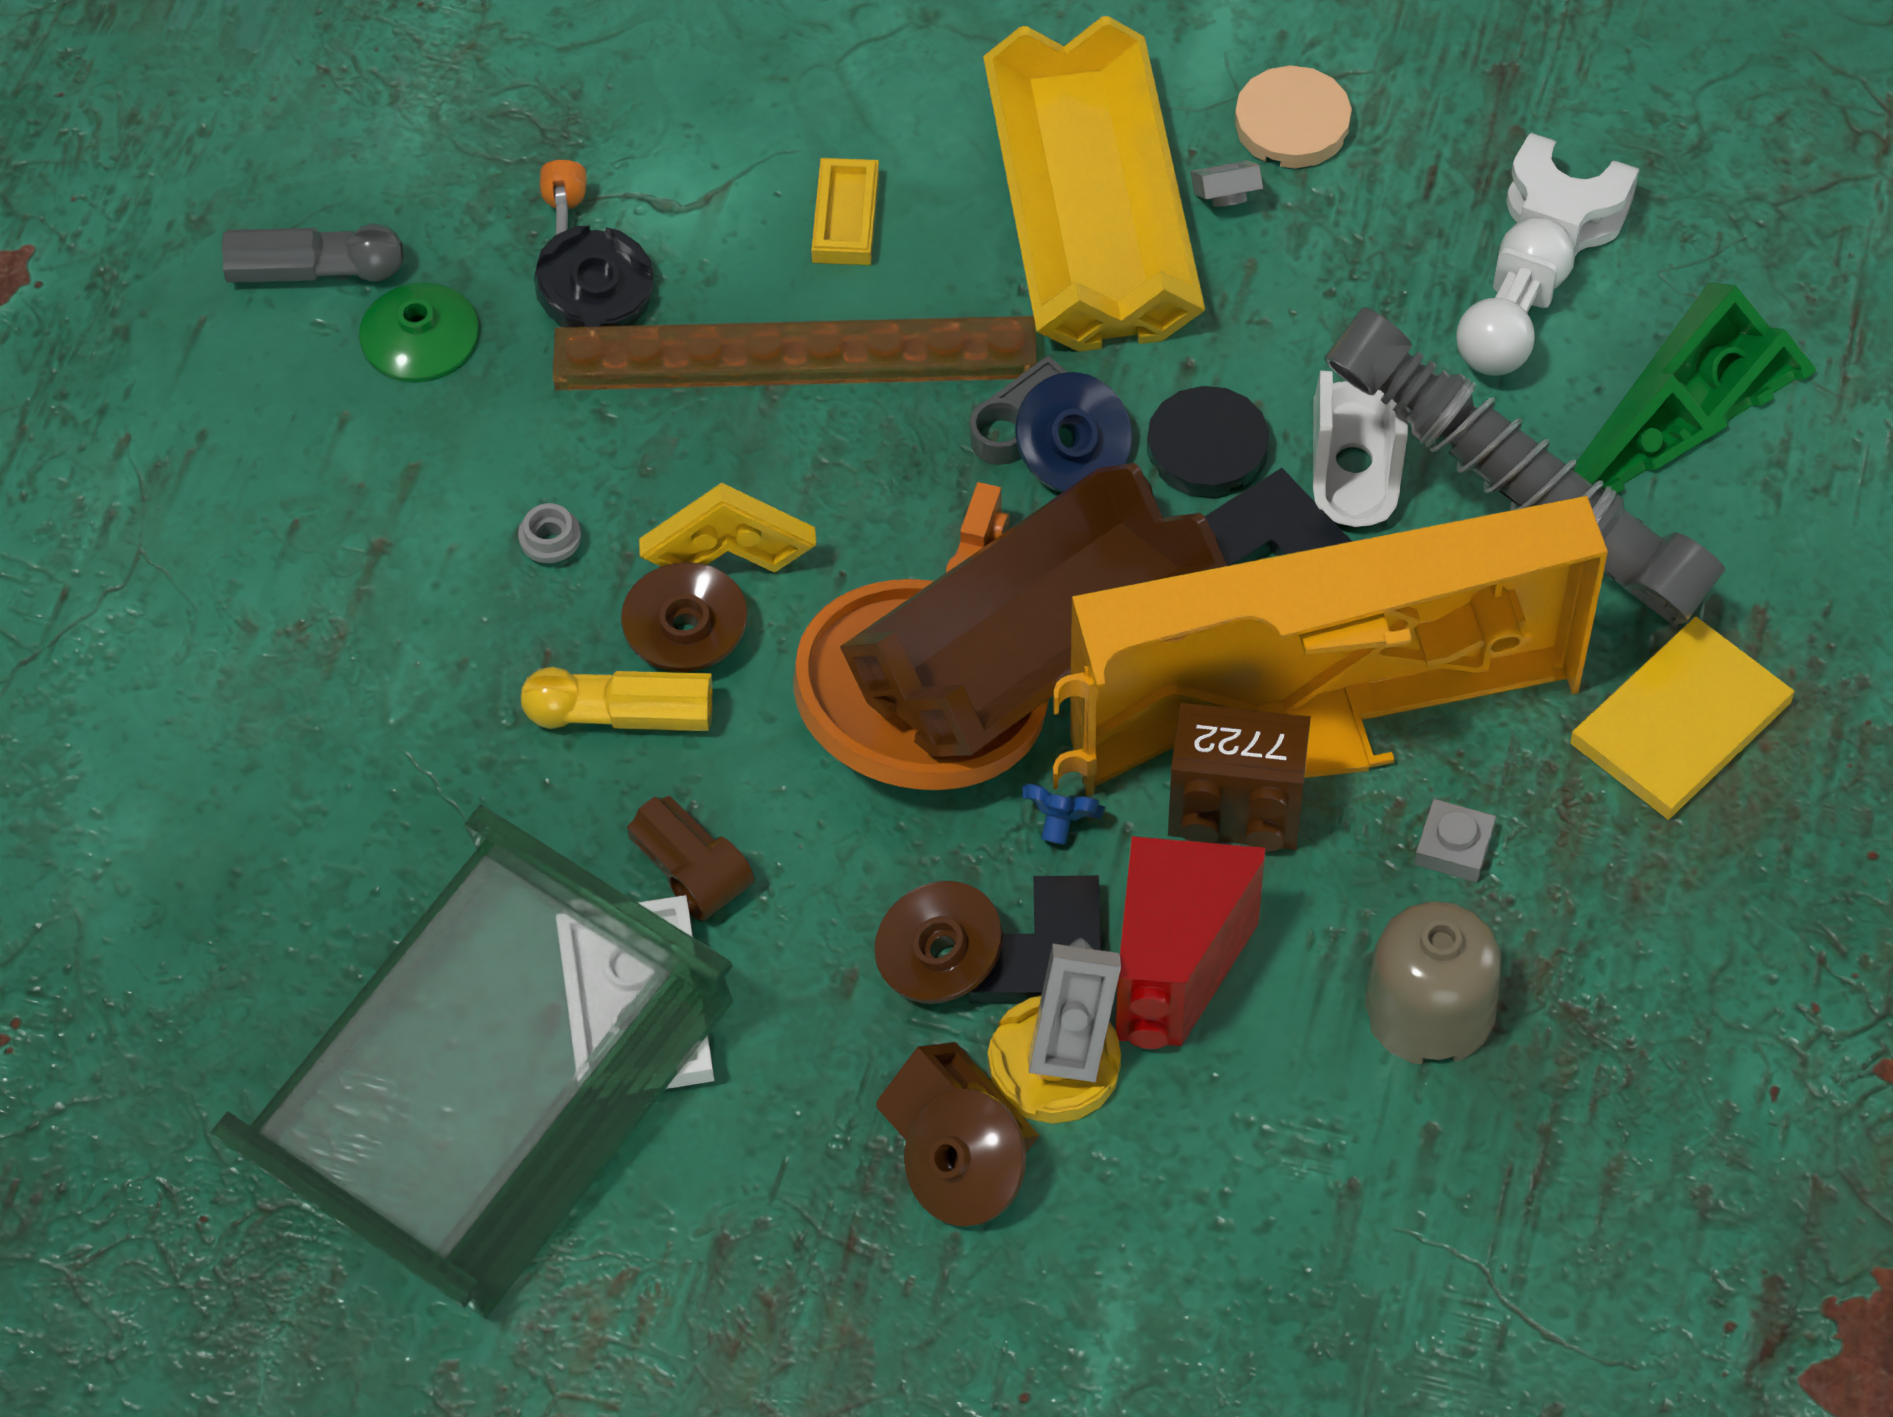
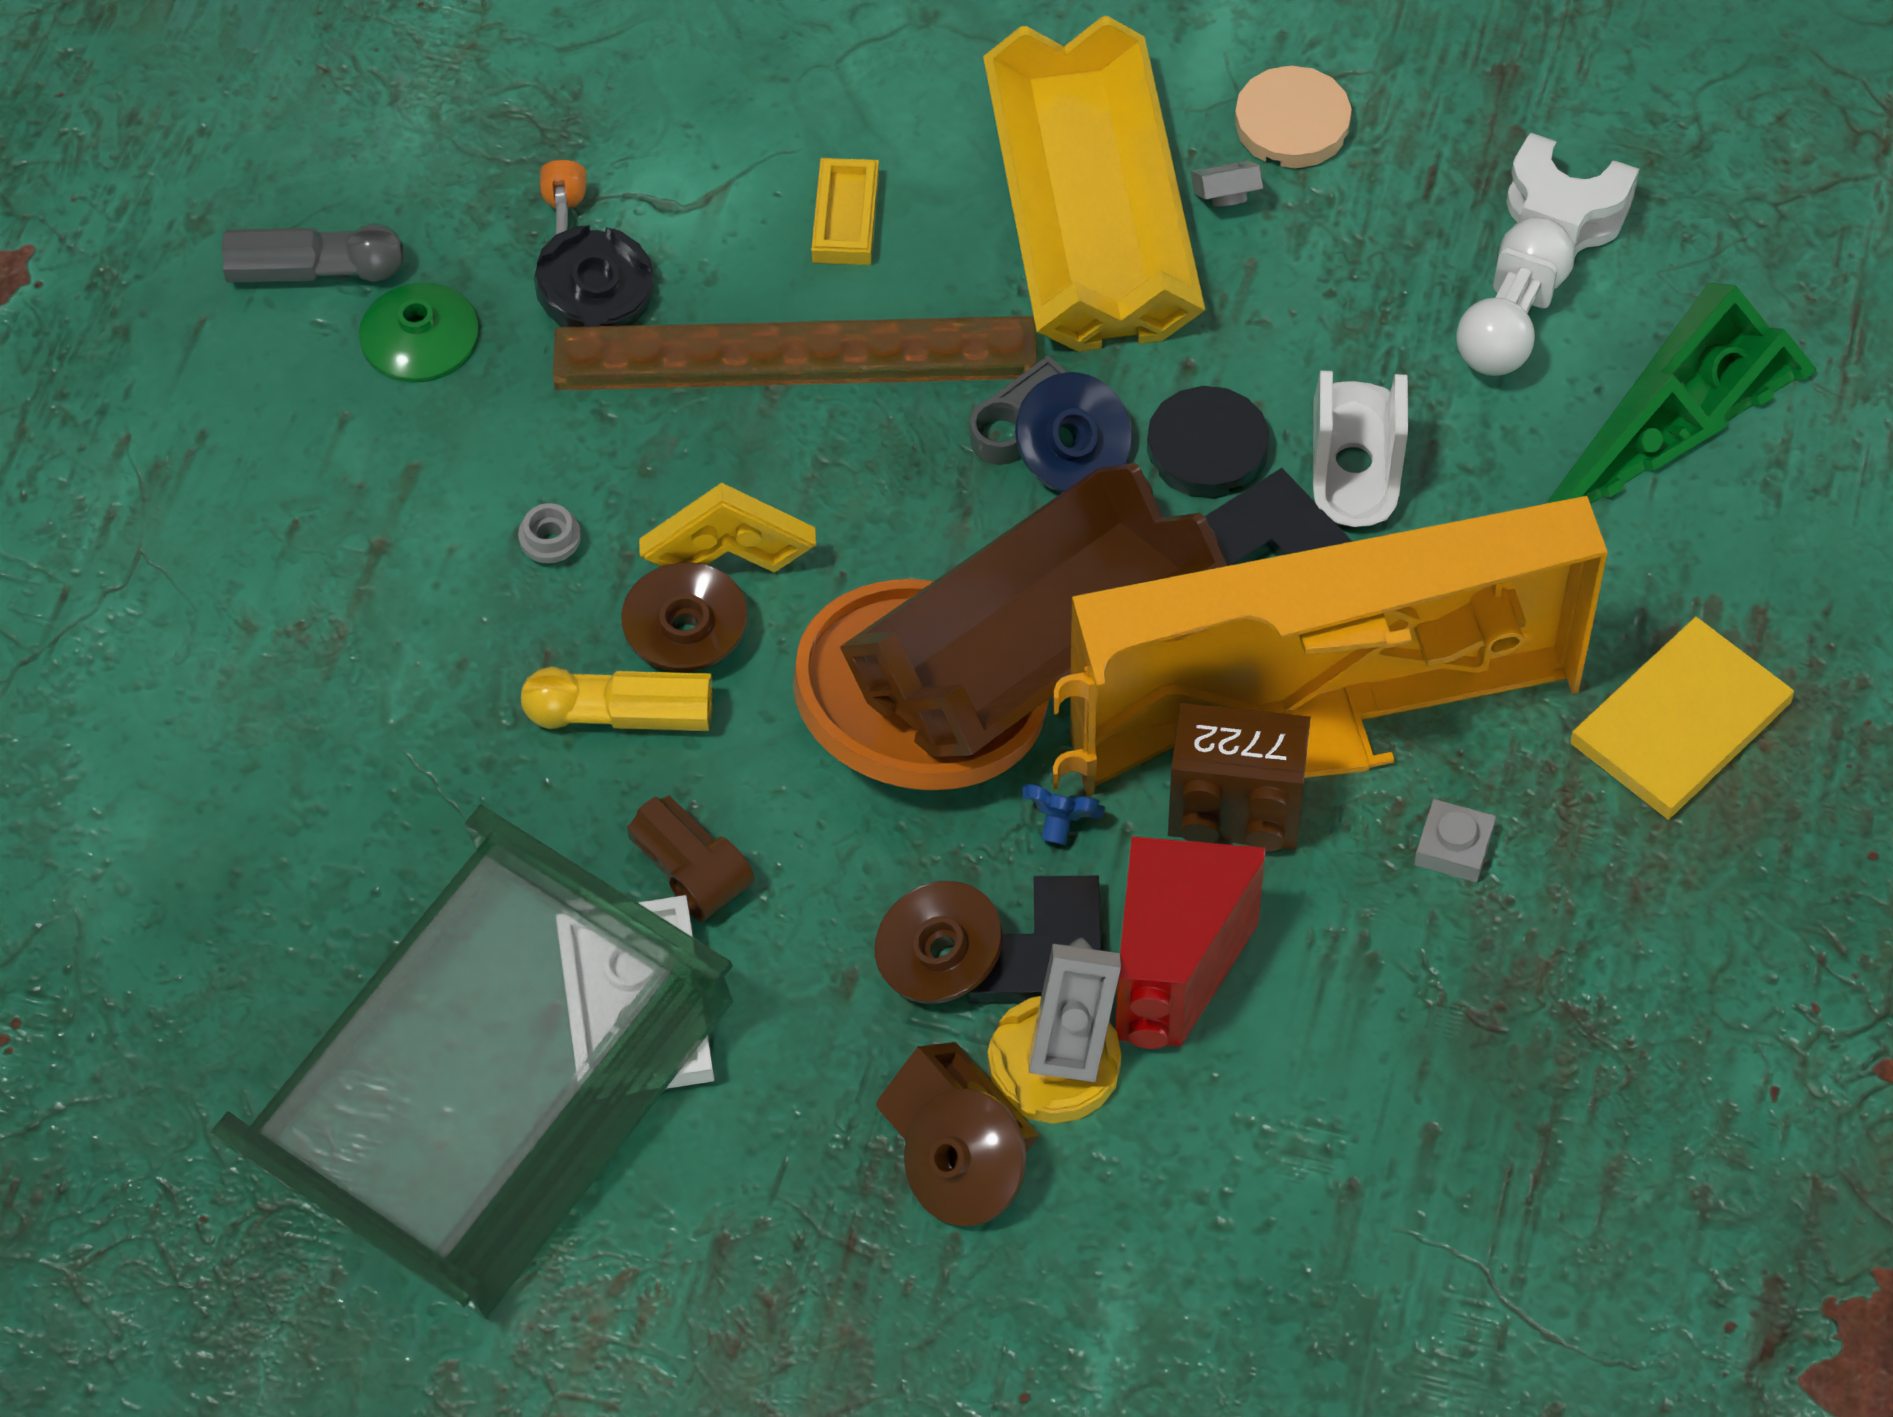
orange plate [946,482,1010,573] -> none
dark grey piece [1324,307,1725,626] -> none
dark tan cylinder [1365,901,1501,1064] -> none

